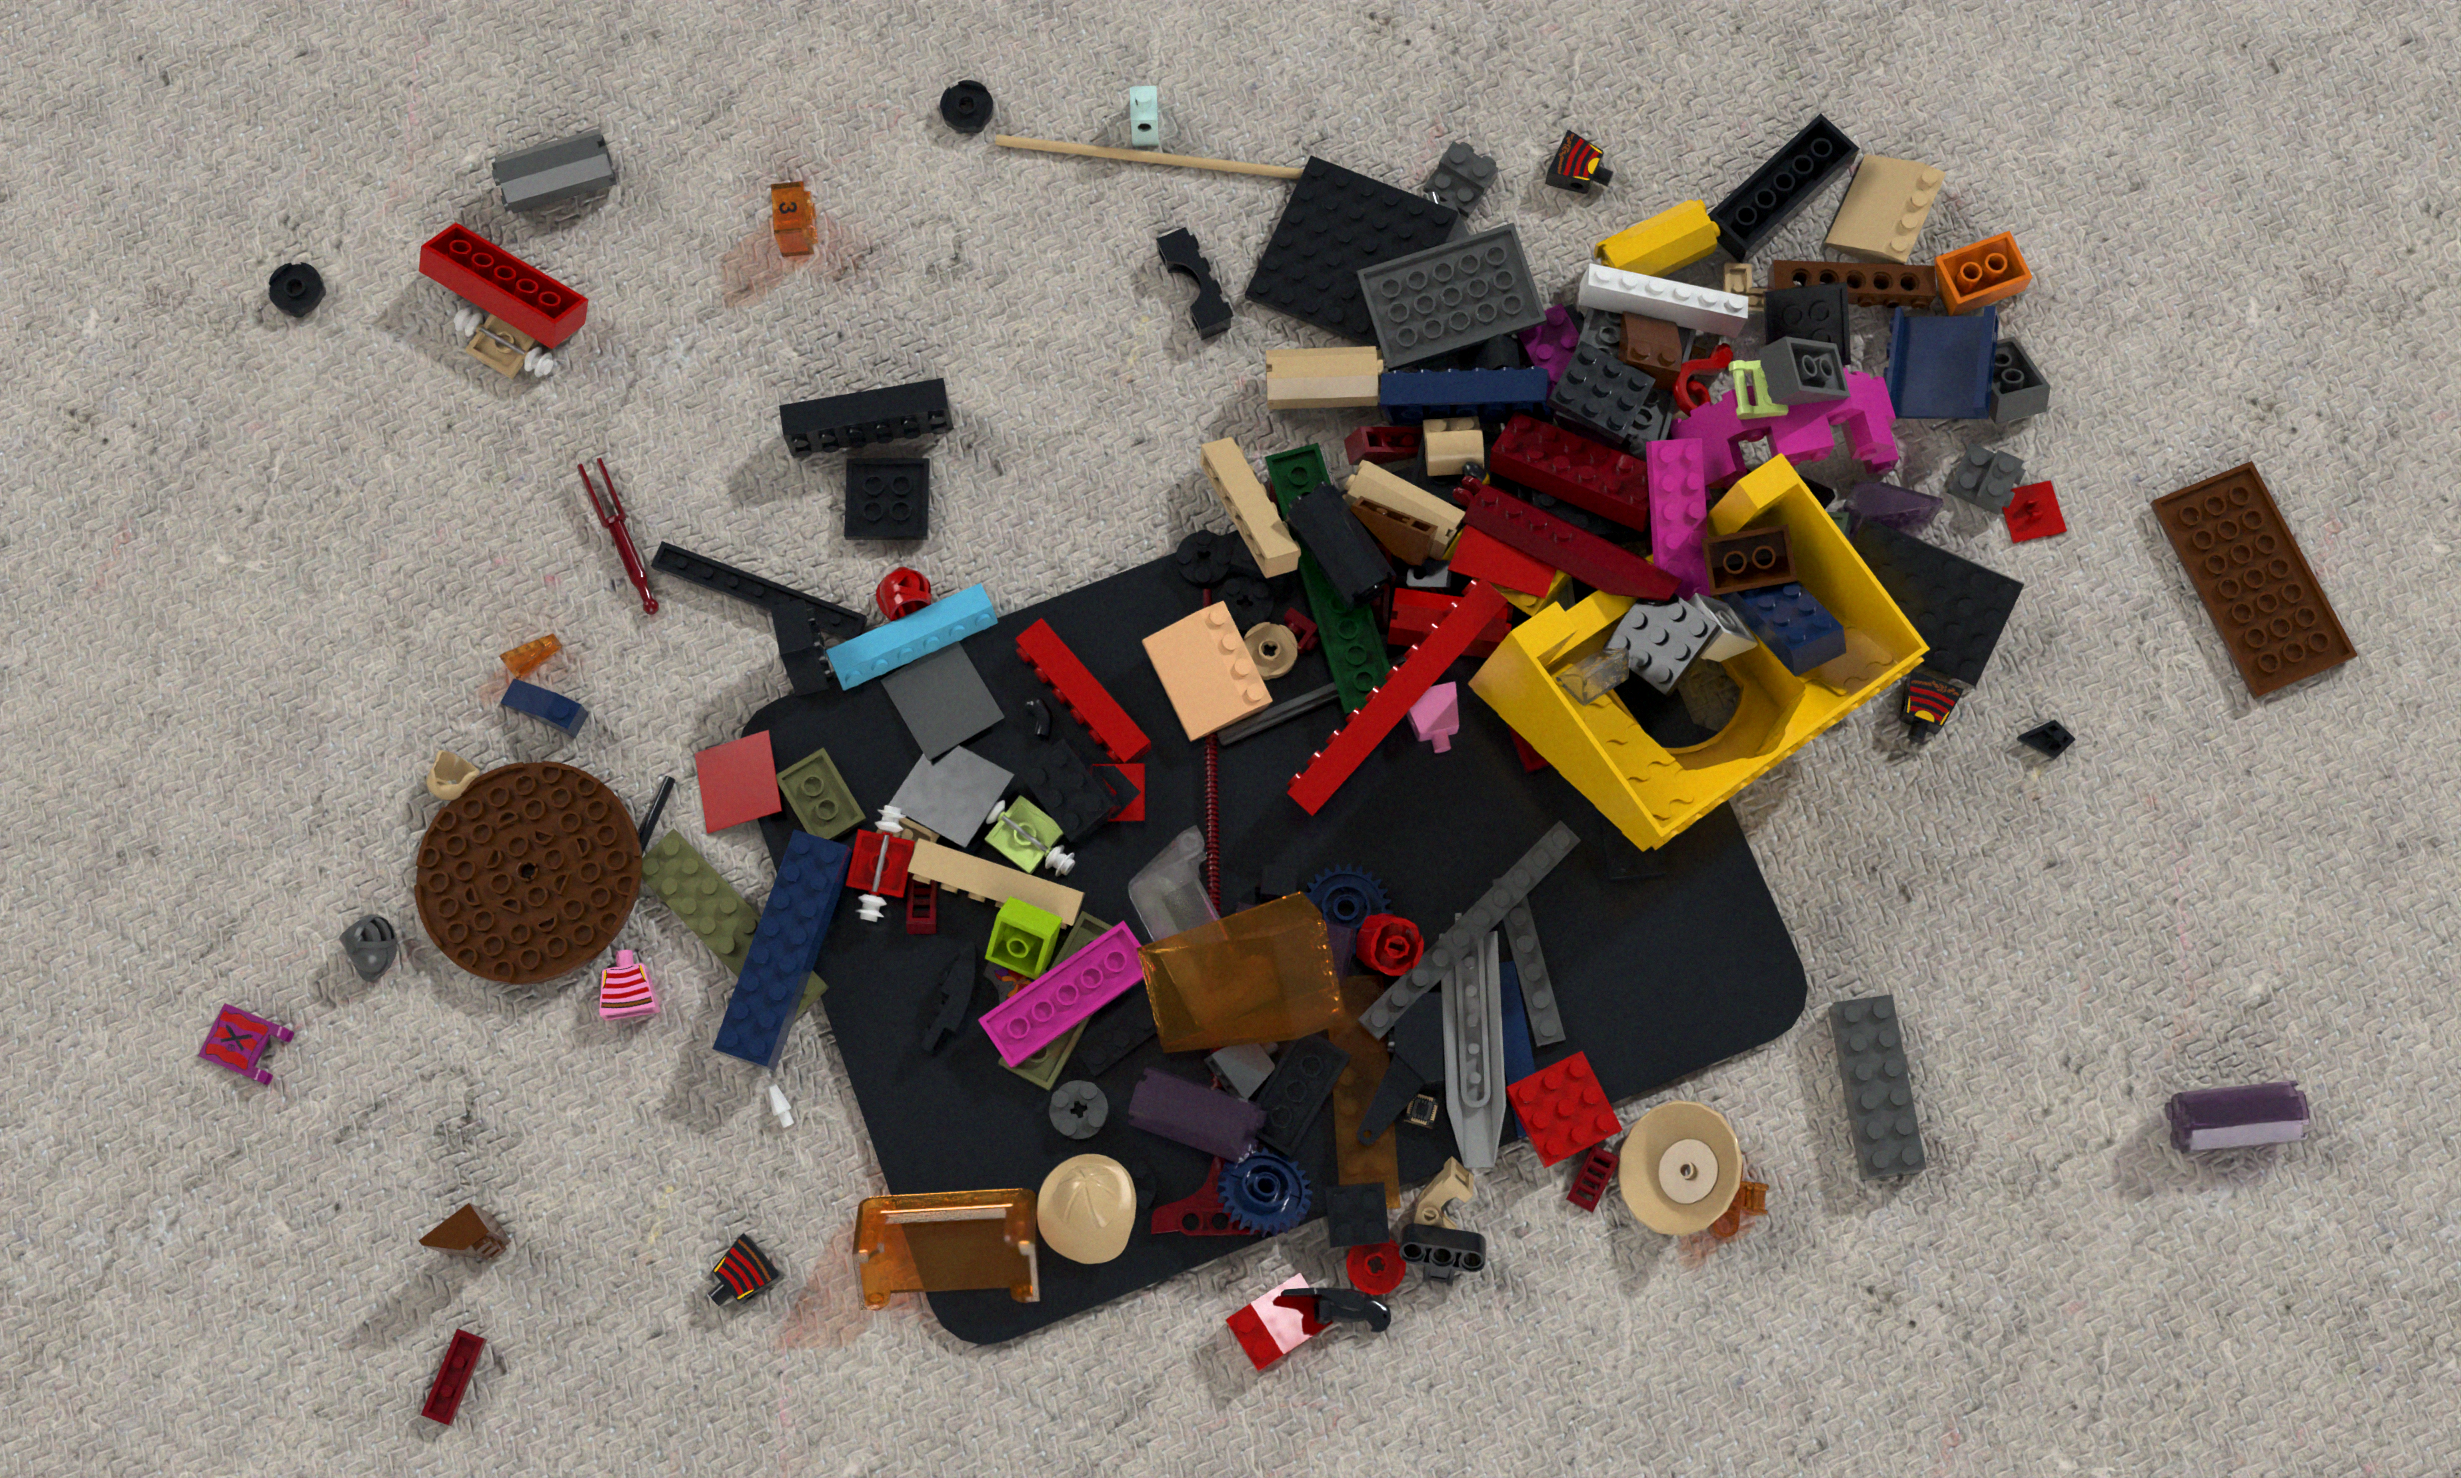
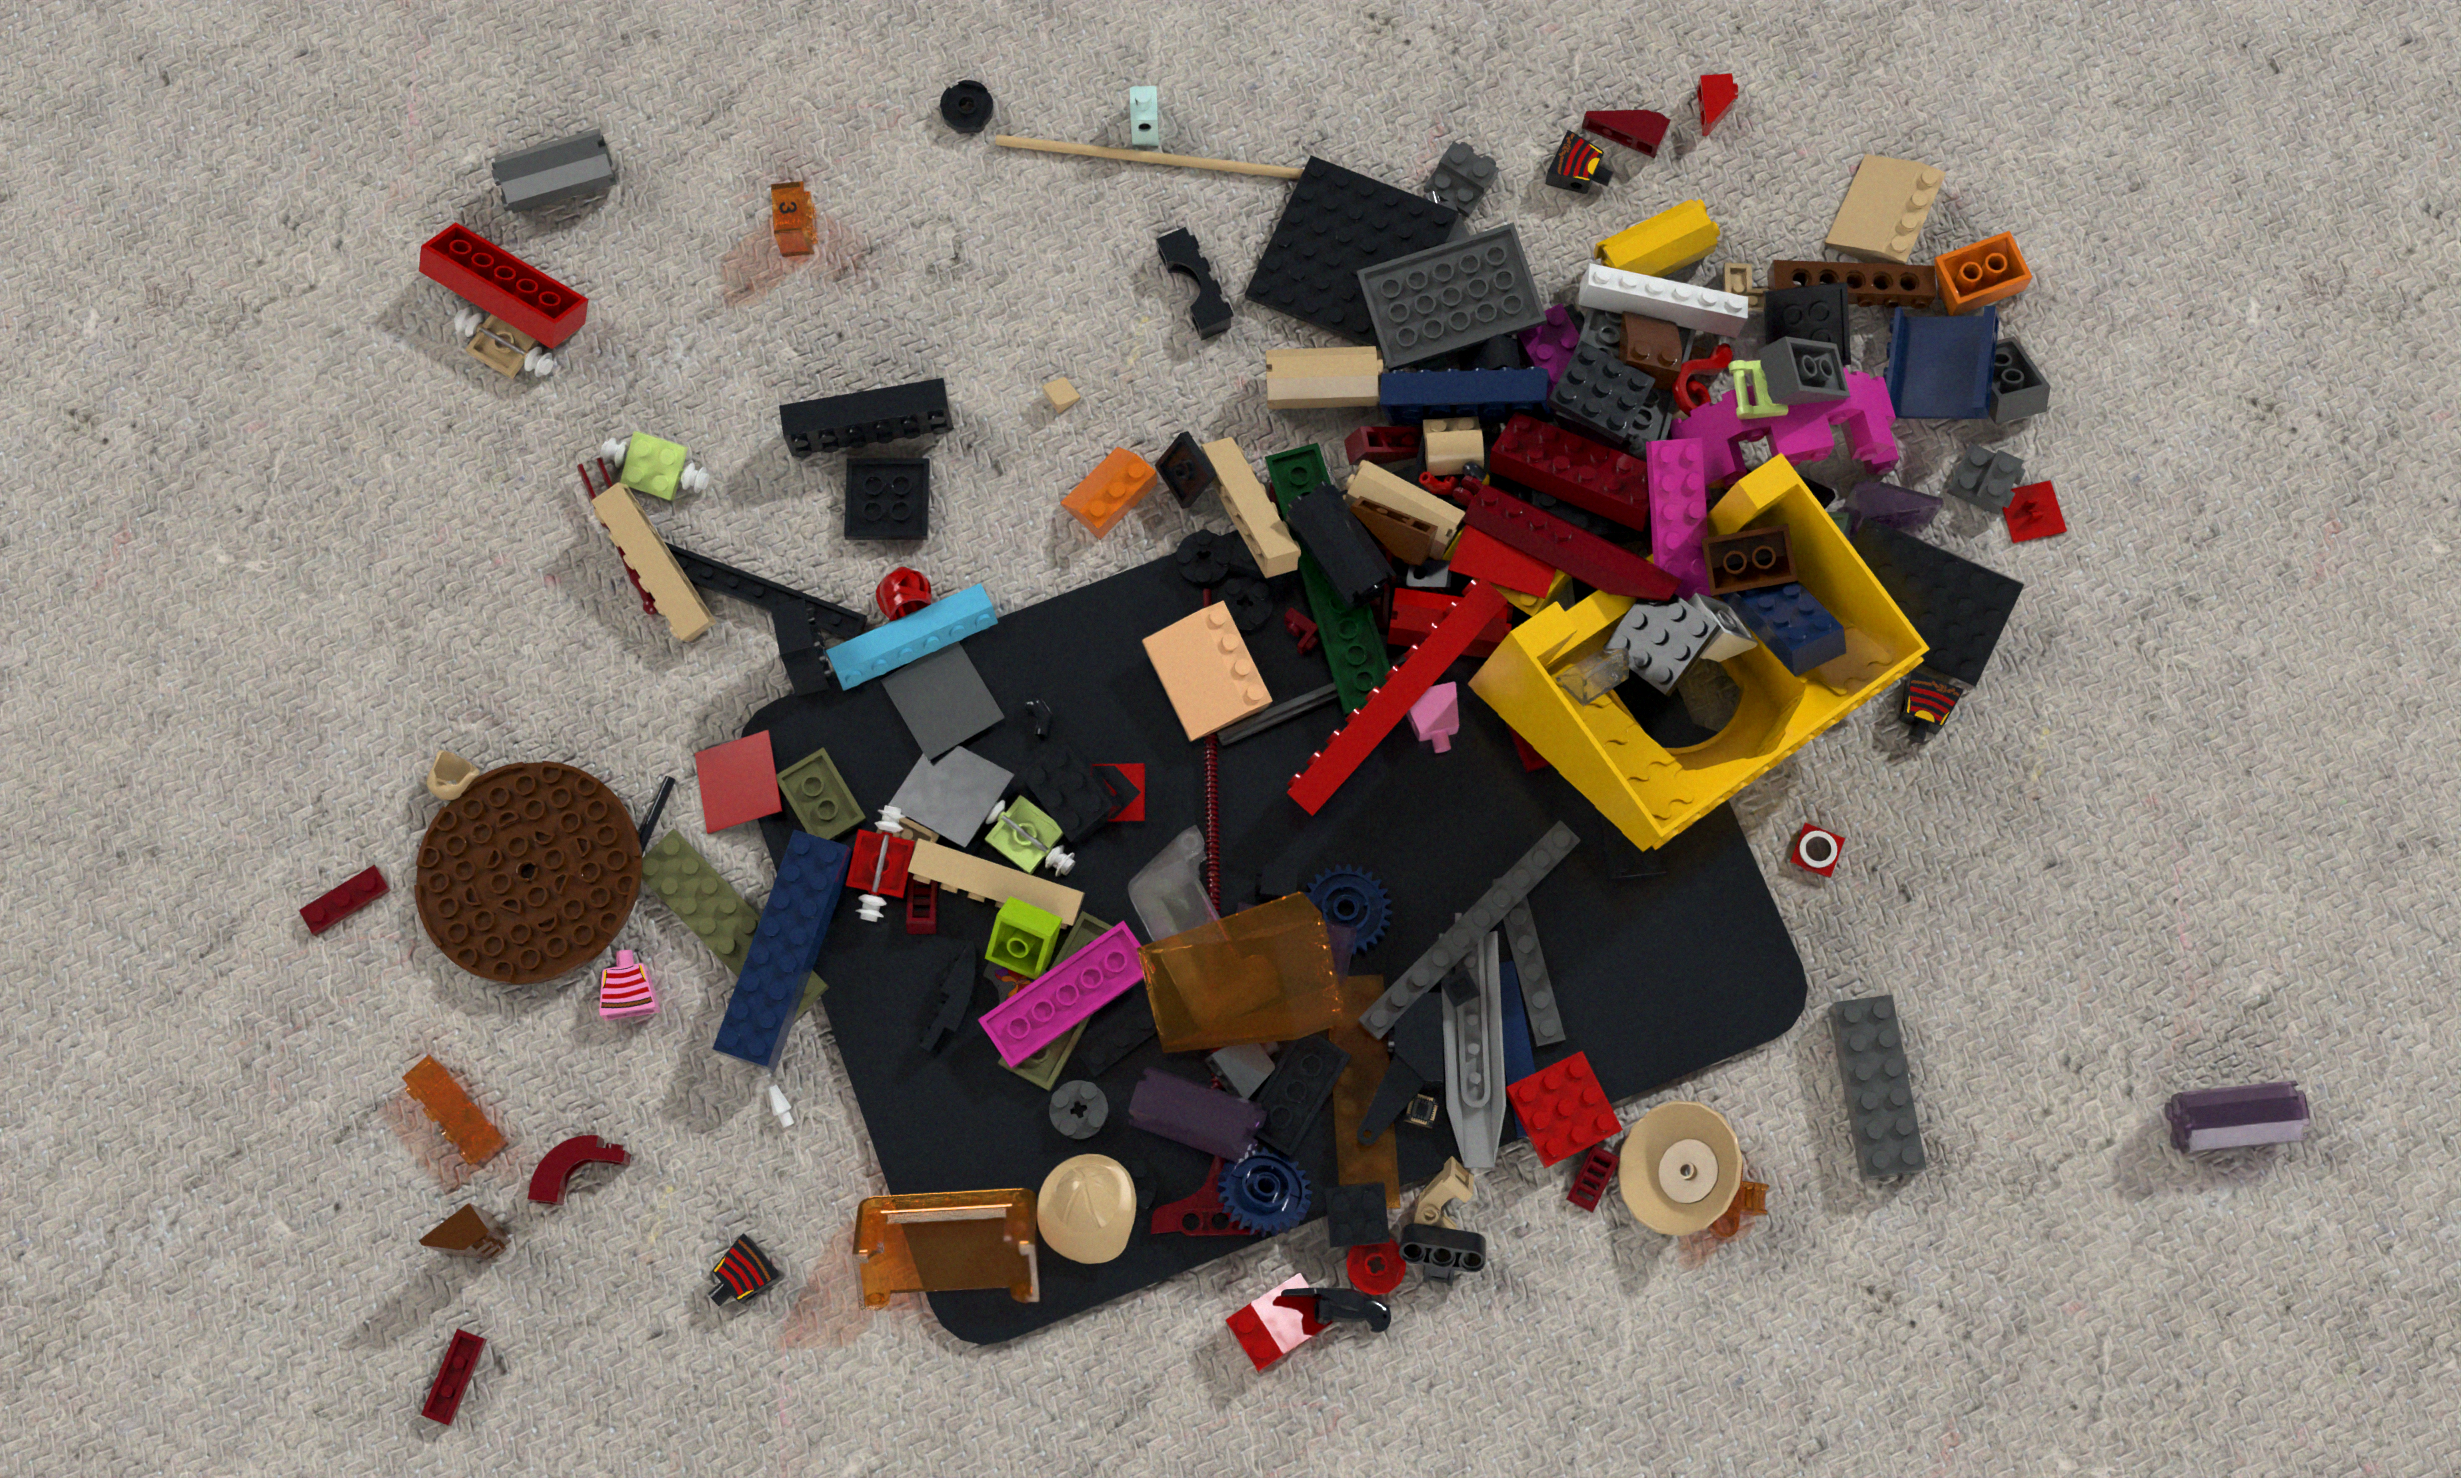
flag [198,1003,295,1085] -> none
black plate [268,262,326,318] -> none
dark grey helmet [339,914,398,982] -> none
clear orange slope [499,633,563,679] -> none
dark blue slope [500,678,589,738] -> none
red brick [1015,618,1151,764] -> none
tan plate [1244,622,1297,680] -> none
red brick [1356,913,1424,976] -> none
black brick [1708,113,1860,264] -> none
black piece [2017,719,2076,759] -> none
reddish brown plate [2150,461,2358,700] -> none
none -> dark red plate [299,865,391,936]
none -> clear orange brick [402,1054,509,1168]
none -> dark red arch [527,1135,631,1206]
none -> tan brick [591,482,717,641]
none -> yellowish green plate [600,431,709,500]
none -> tan slope [1042,377,1081,413]
none -> orange slope [1060,446,1157,540]
none -> black plate [1154,431,1217,509]
none -> red arm [1419,472,1459,495]
none -> black plate [1440,969,1480,1009]
none -> dark red slope [1582,109,1671,158]
none -> red slope [1696,73,1739,136]
none -> piece [1790,822,1845,878]

